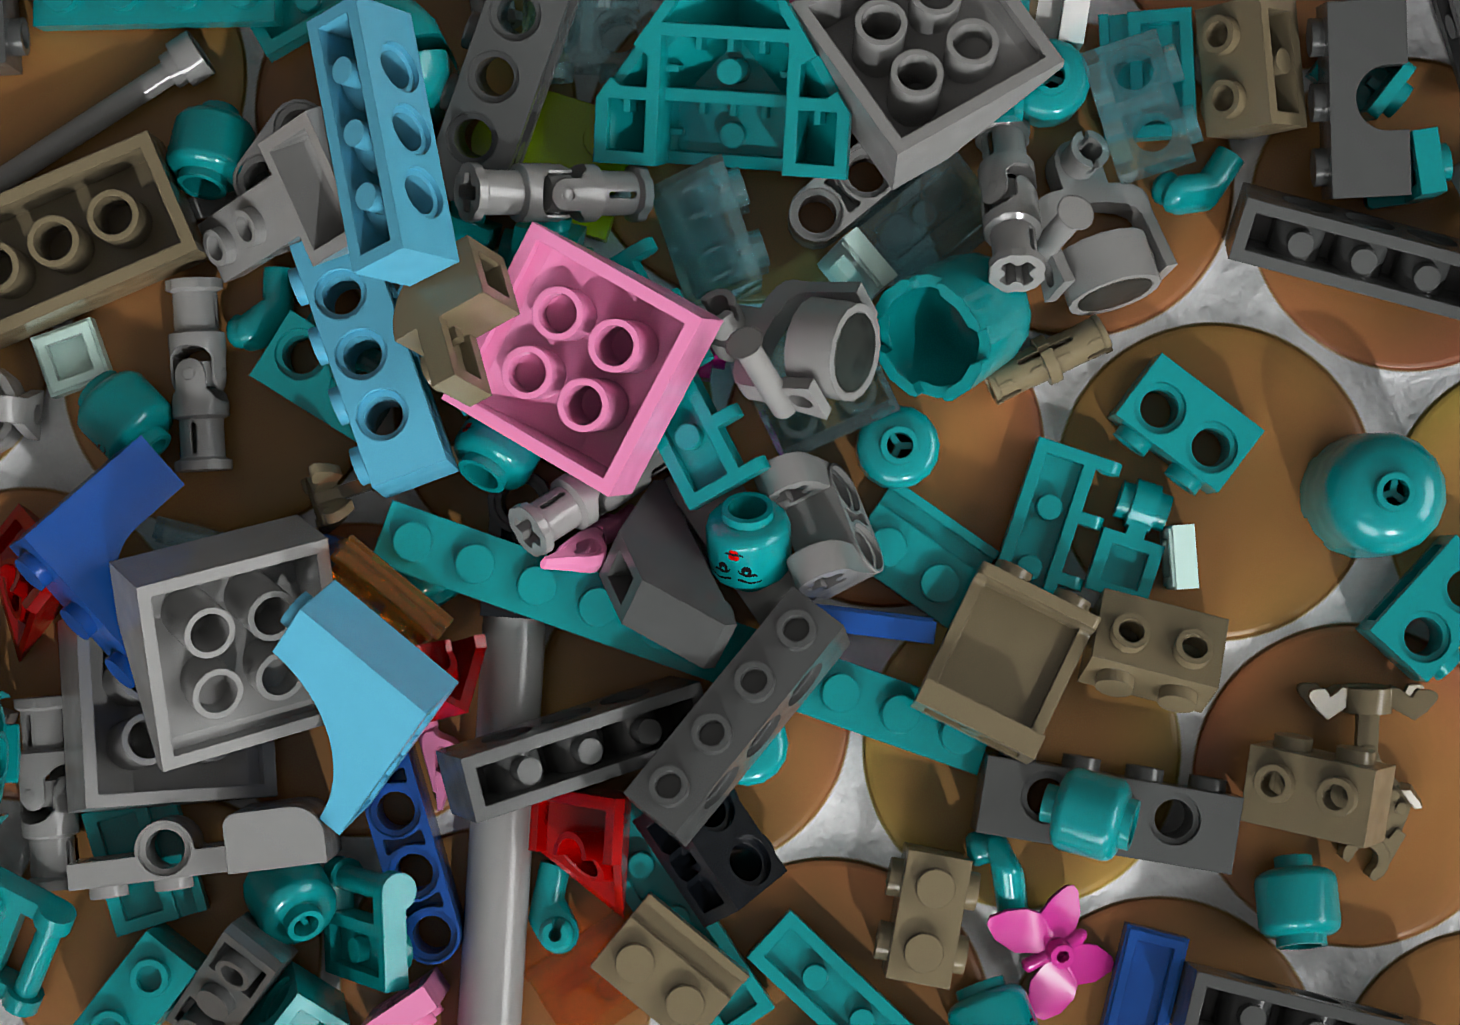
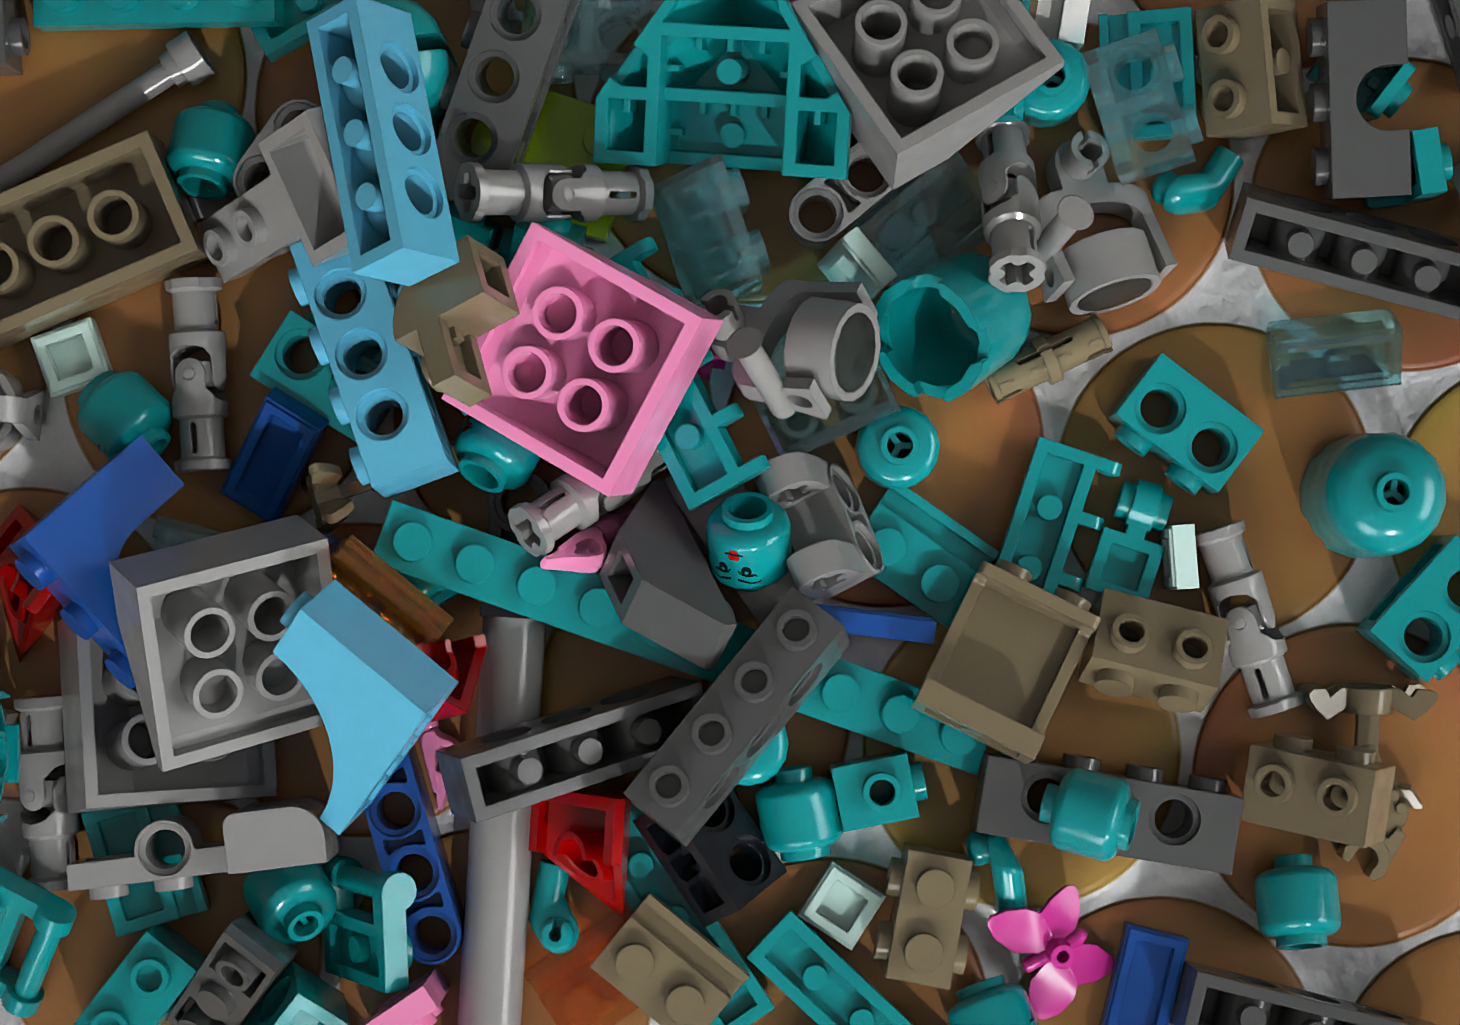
teal arm [226,266,295,351] -> none
none -> blue tile [220,387,330,522]
none -> teal head [755,764,843,862]
none -> light aqua tile [797,860,886,950]
none -> teal brick [829,749,928,832]
none -> light grey piece [1195,519,1306,719]
none -> clear light blue slope [1266,309,1403,399]

